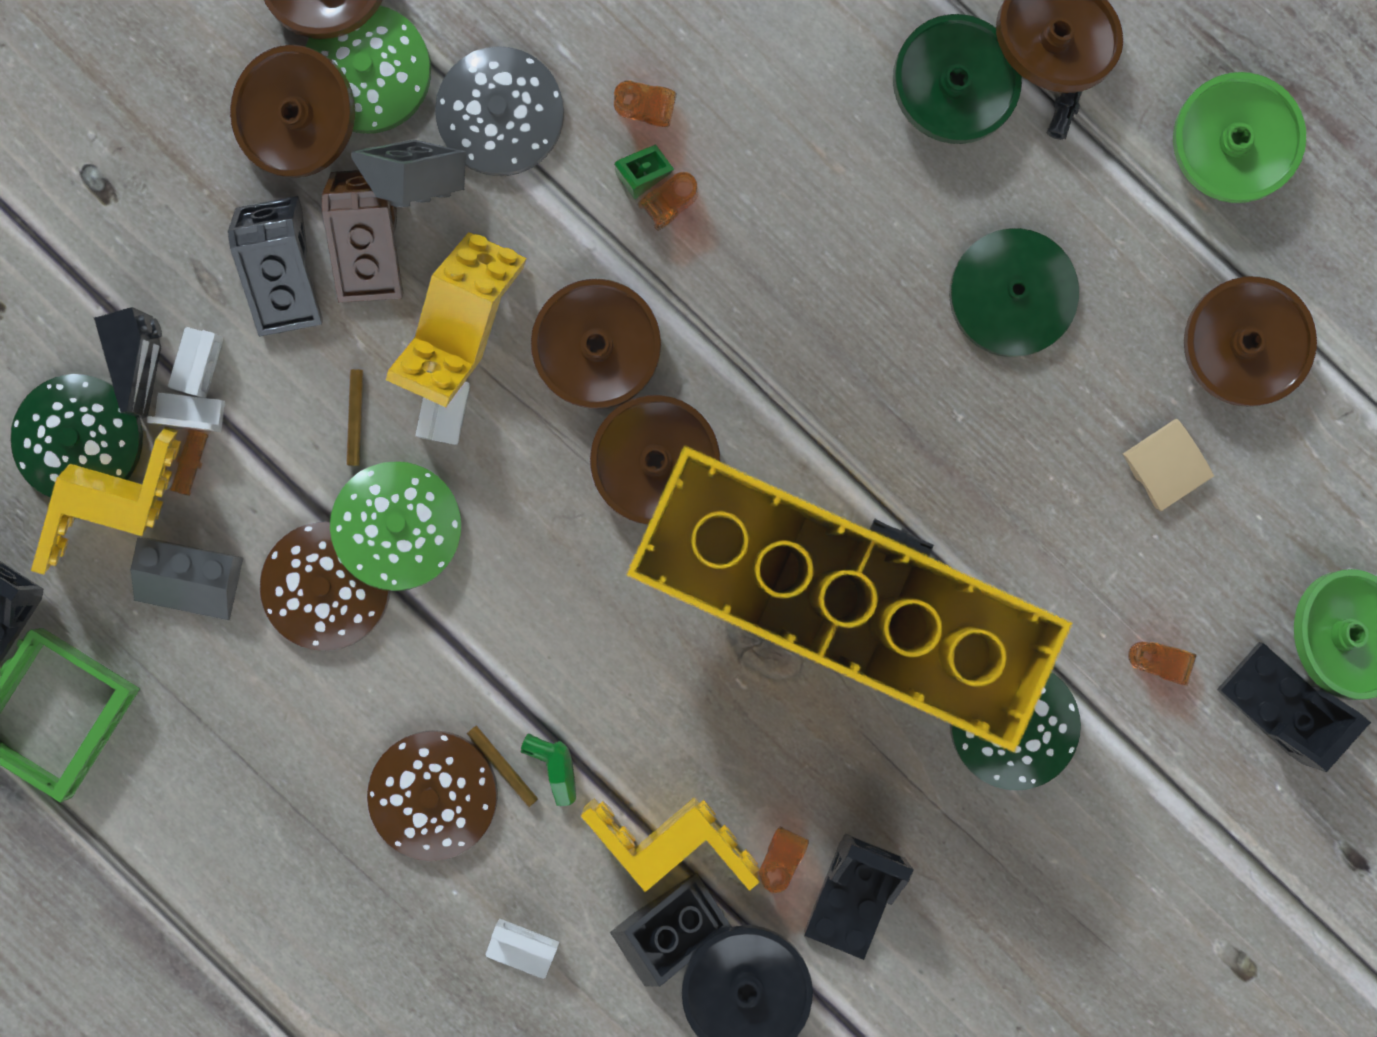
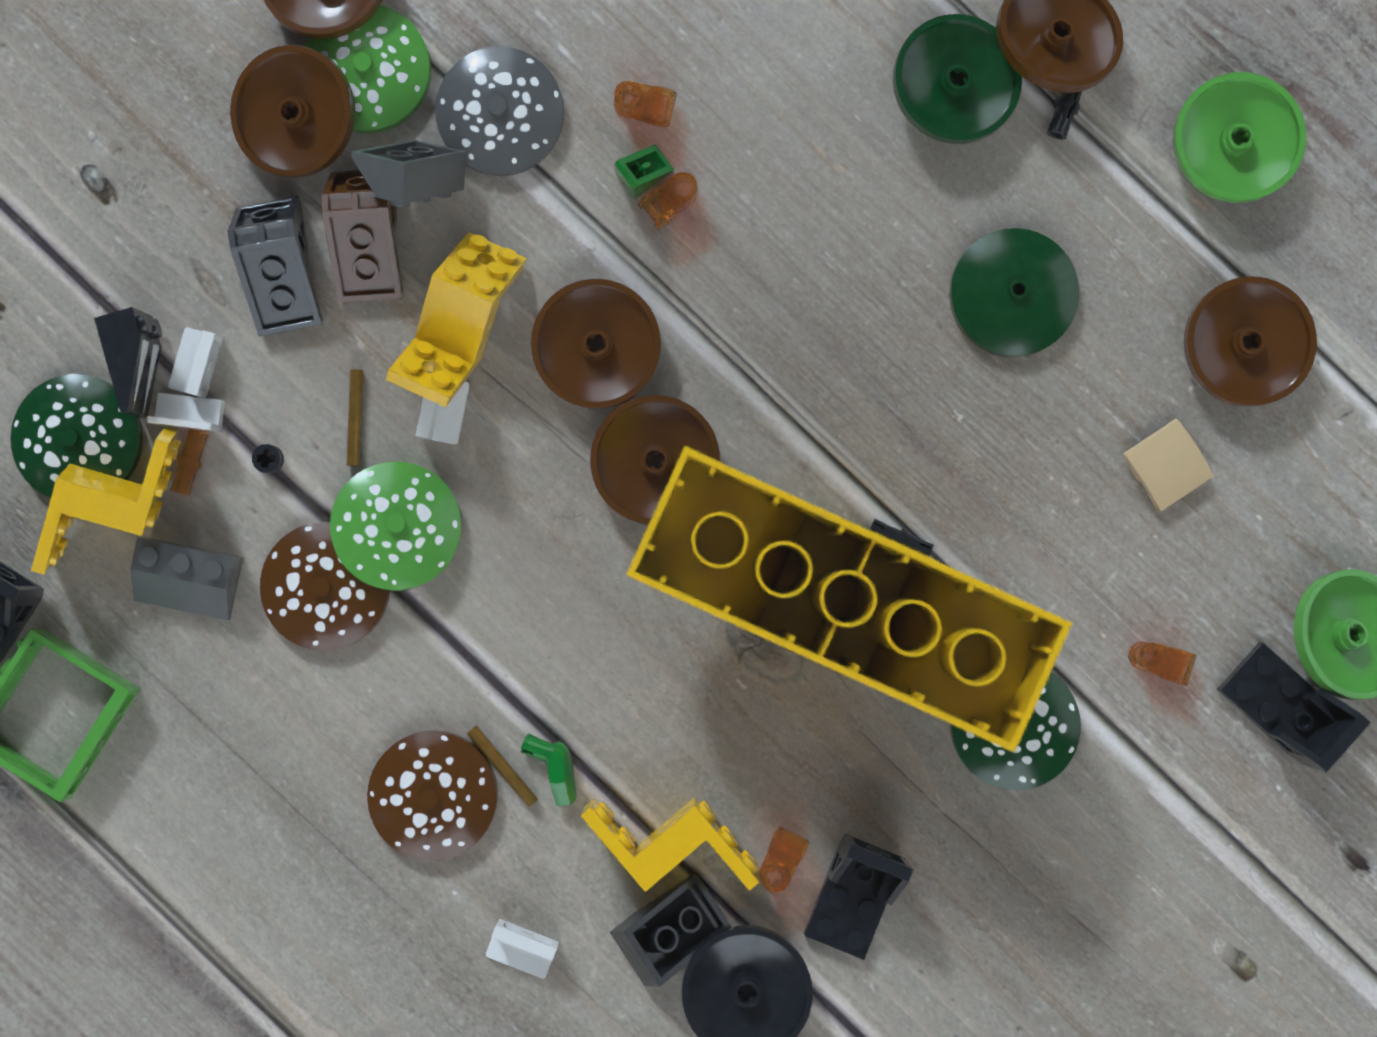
none -> black bush [252,444,284,474]

